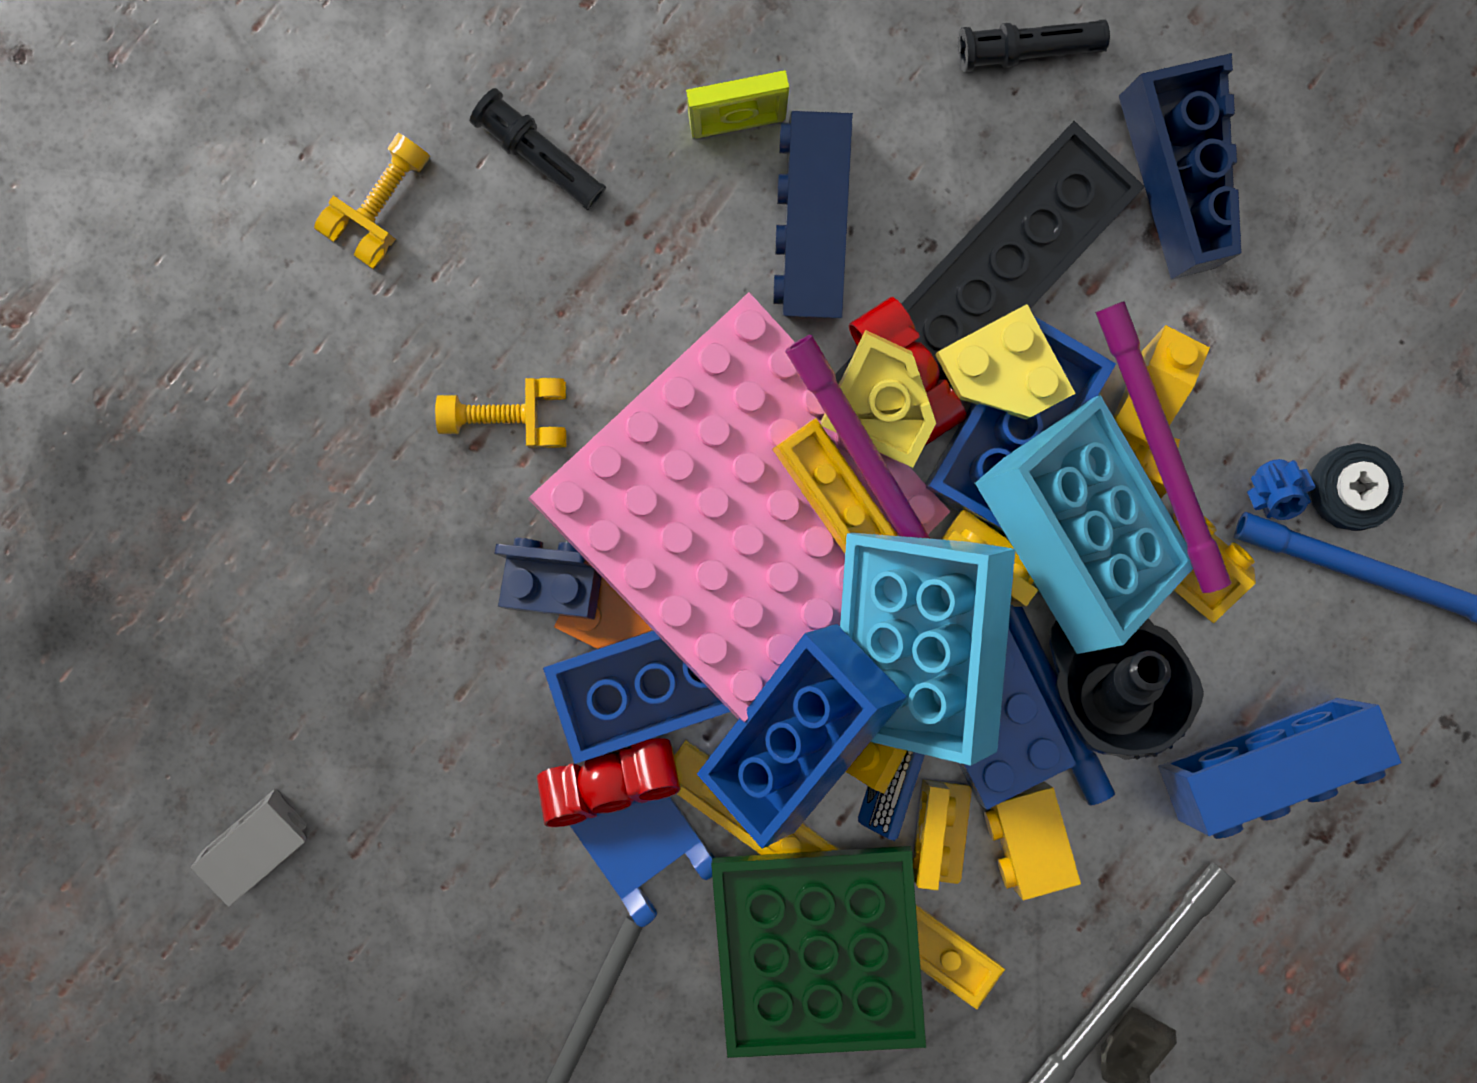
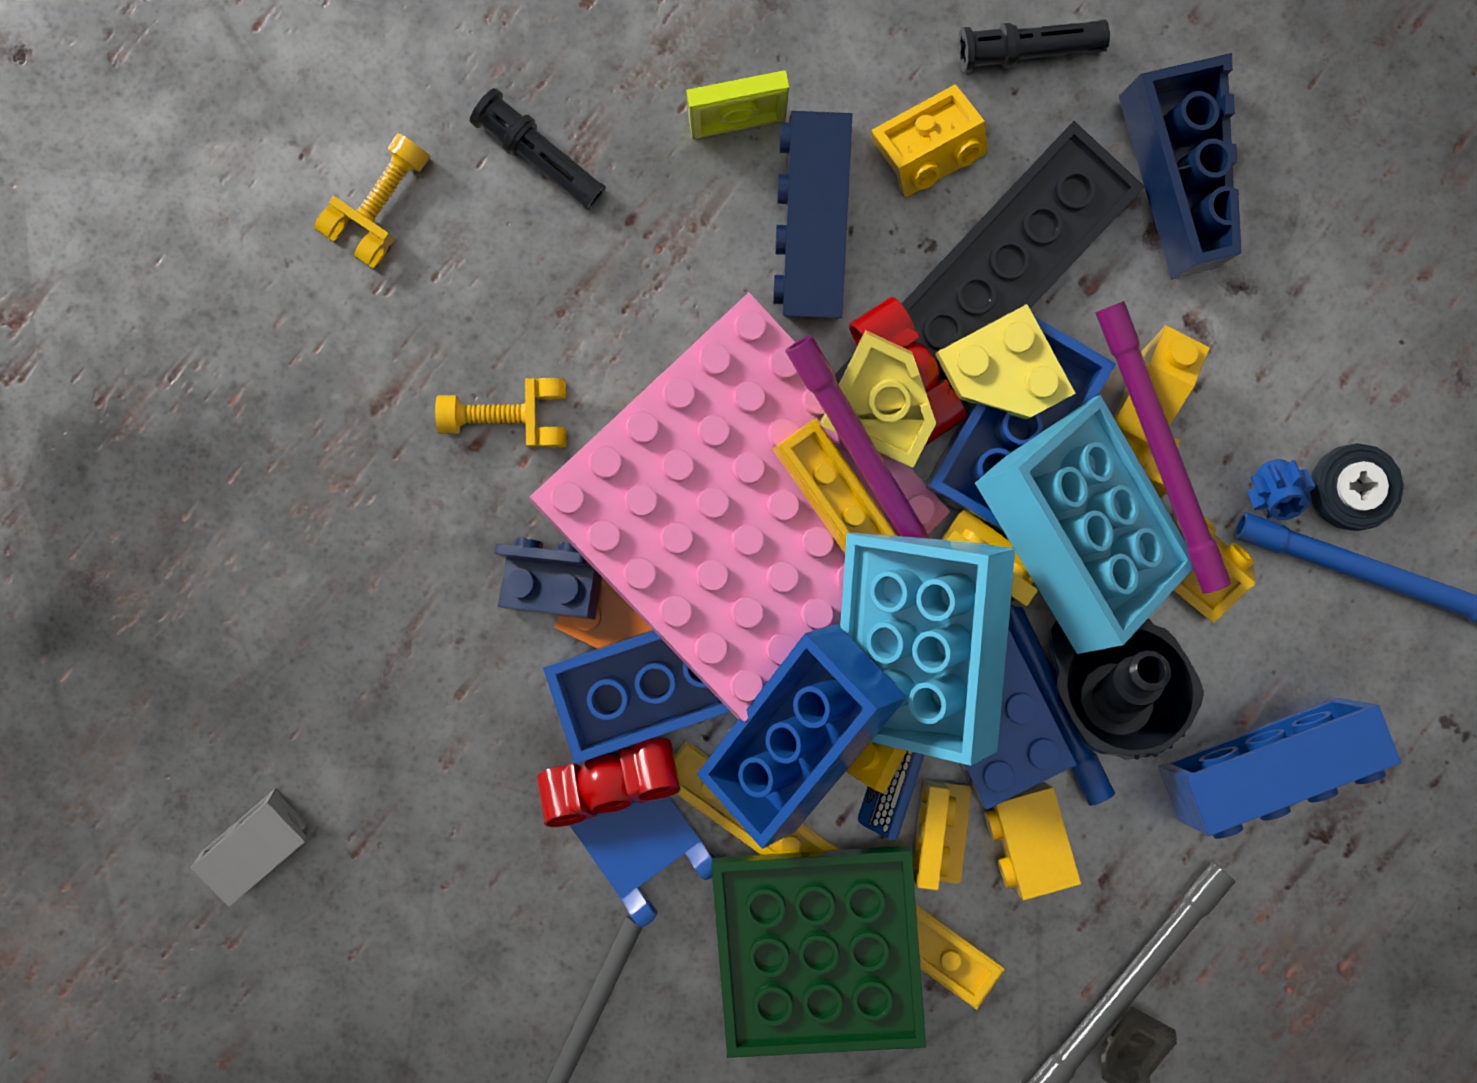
none -> yellow bracket [871,84,988,197]

